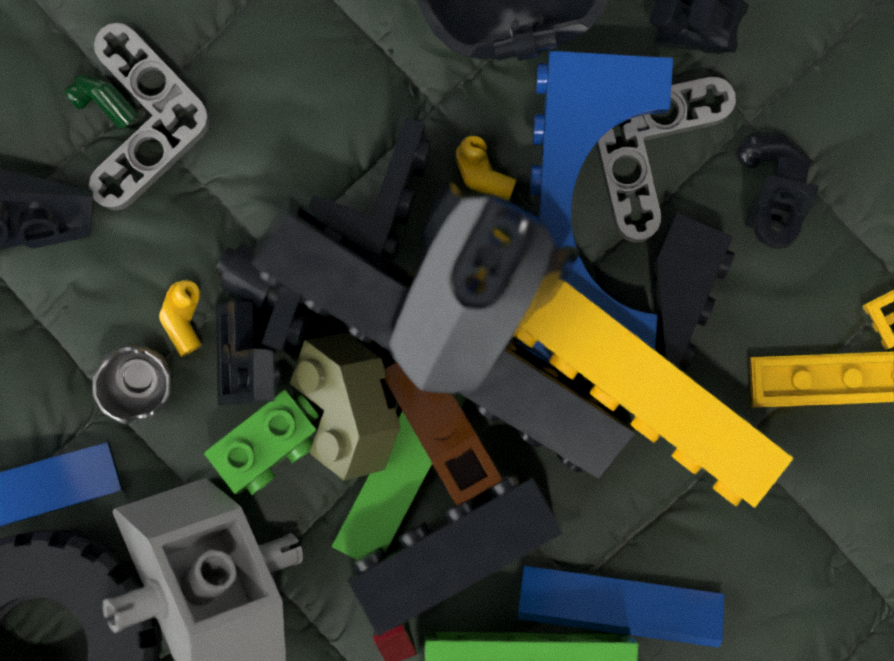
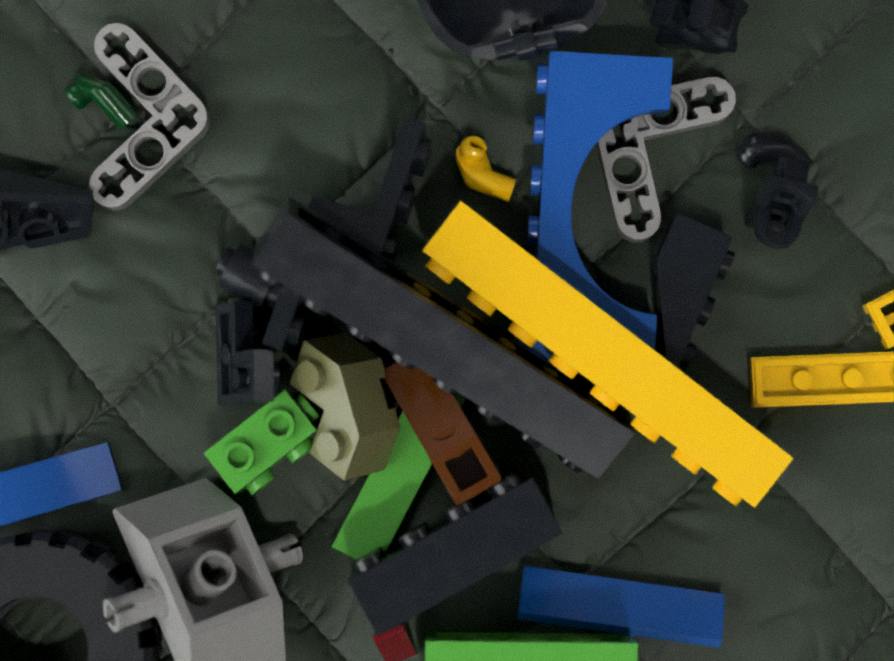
flat silver hair [92,344,172,424] -> none
yellow arm [159,279,202,357] -> none
black piece [389,180,581,393] -> none

